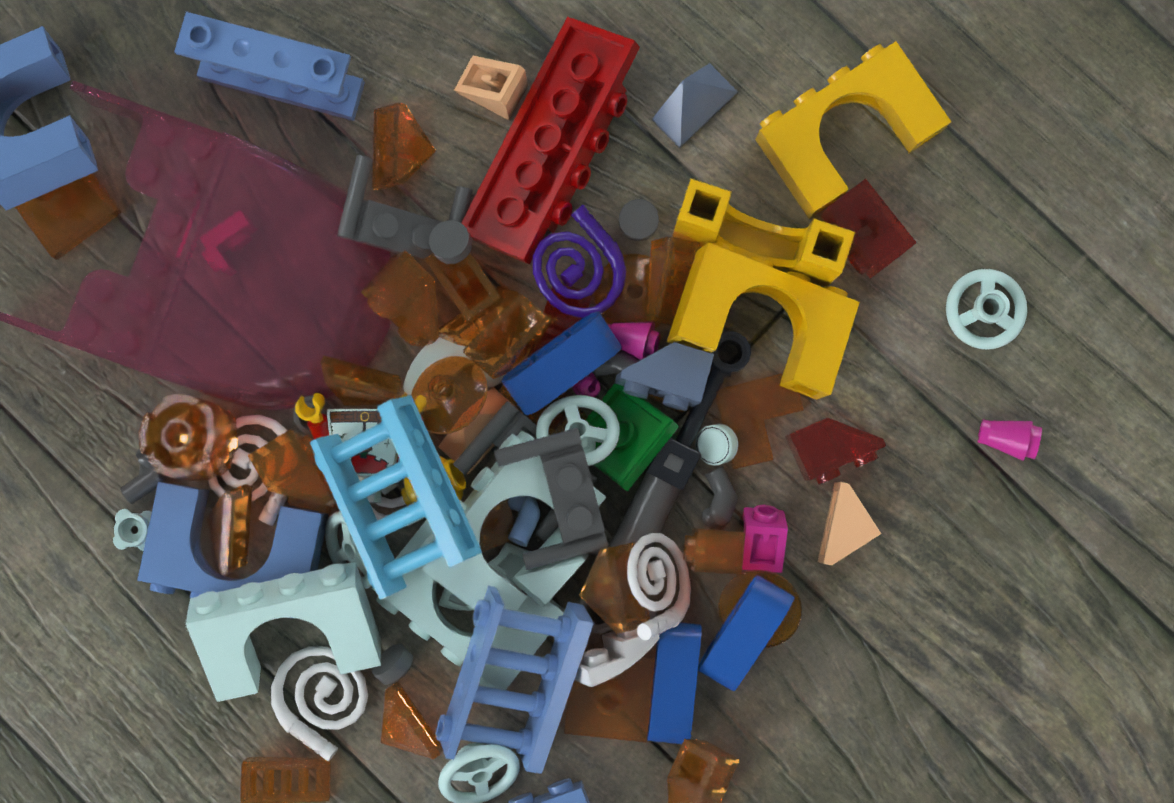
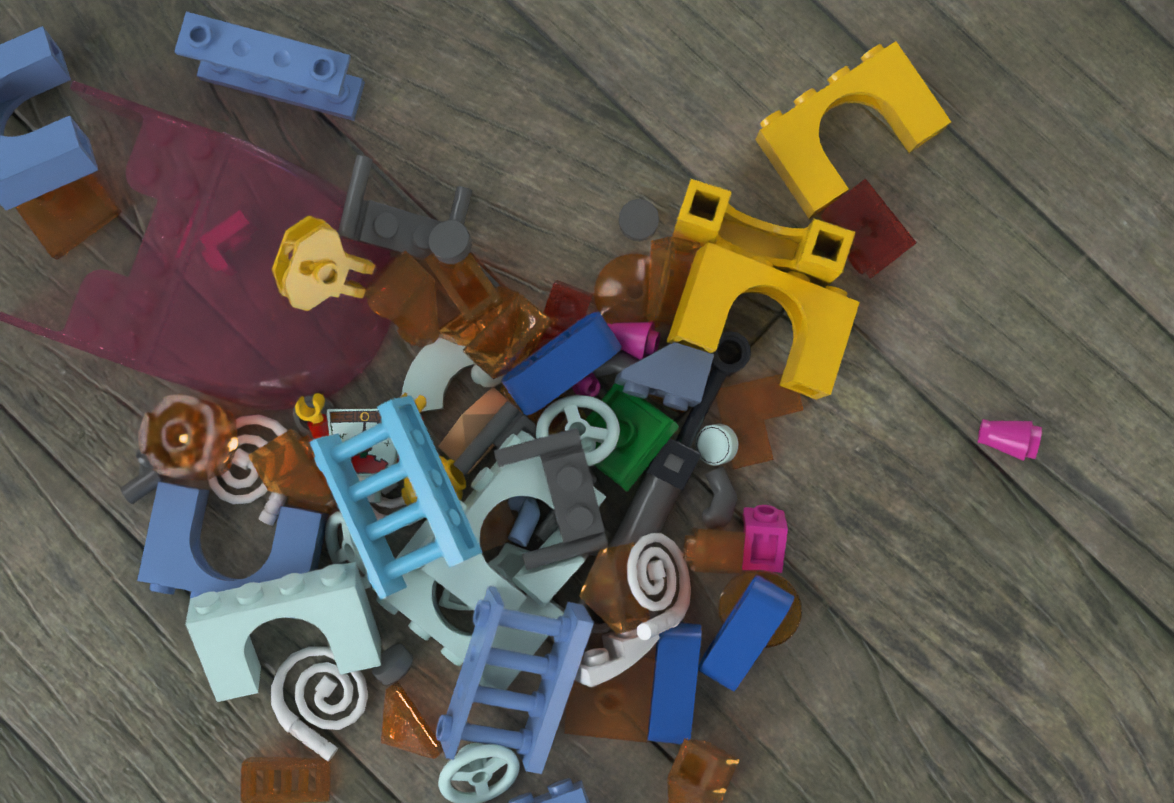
light aqua plate [113,509,152,551] -> none
clear orange slope [207,484,253,575] -> none
clear orange slope [320,355,405,406] -> none
clear orange slope [372,102,436,190] -> none
clear orange dish [411,356,488,434] -> none
light nougat slope [454,56,528,120] -> none
red plate [461,17,640,265] -> none
dark purple piece [533,205,627,318] -> none
sand blue slope [652,63,738,148] -> none
clear red slope [785,418,886,485] -> none
light nougat slope [818,482,881,566] -> none
light aqua piece [946,269,1027,349] -> none
none -> yellow hinge [272,215,375,311]

